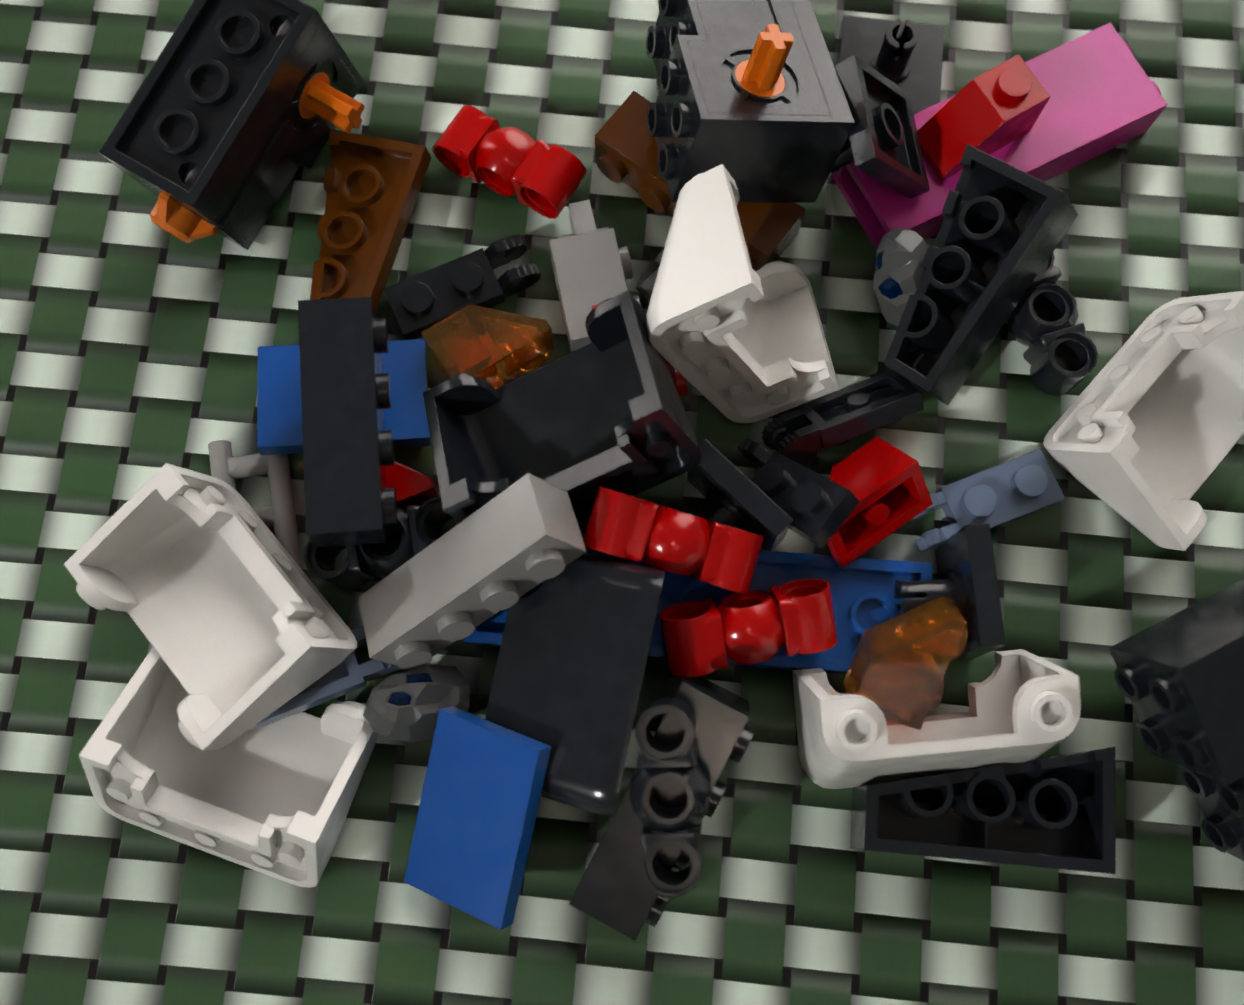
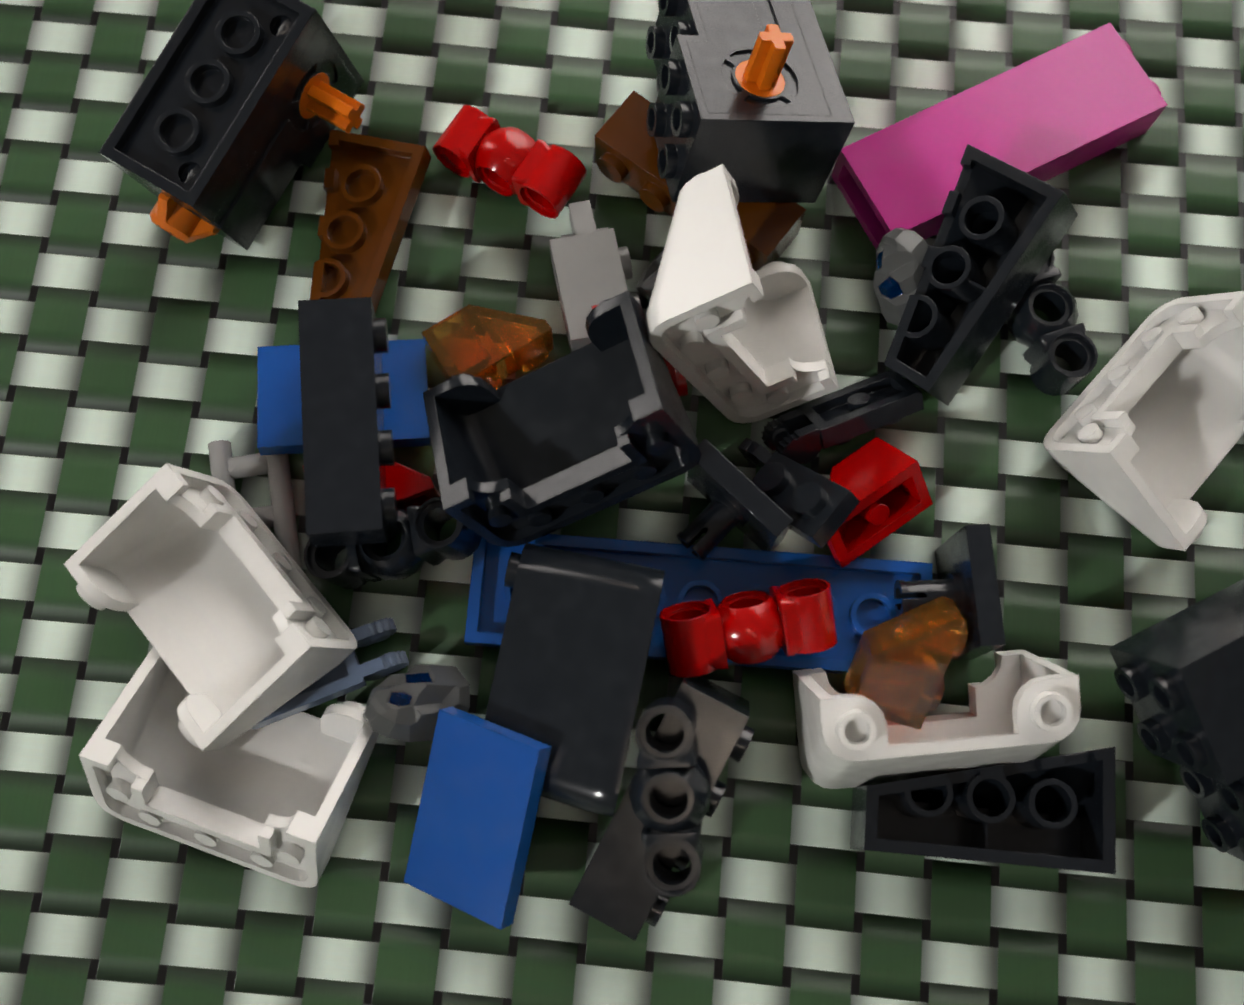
light grey brick [358,473,587,670] -> none
black hinge [383,234,542,340] -> none
red piece [583,486,765,594] -> none
black tile [831,55,930,199] -> none
black tile [837,15,944,114] -> none
sand blue hinge [911,449,1065,552] -> none
red slope [917,54,1051,182] -> none

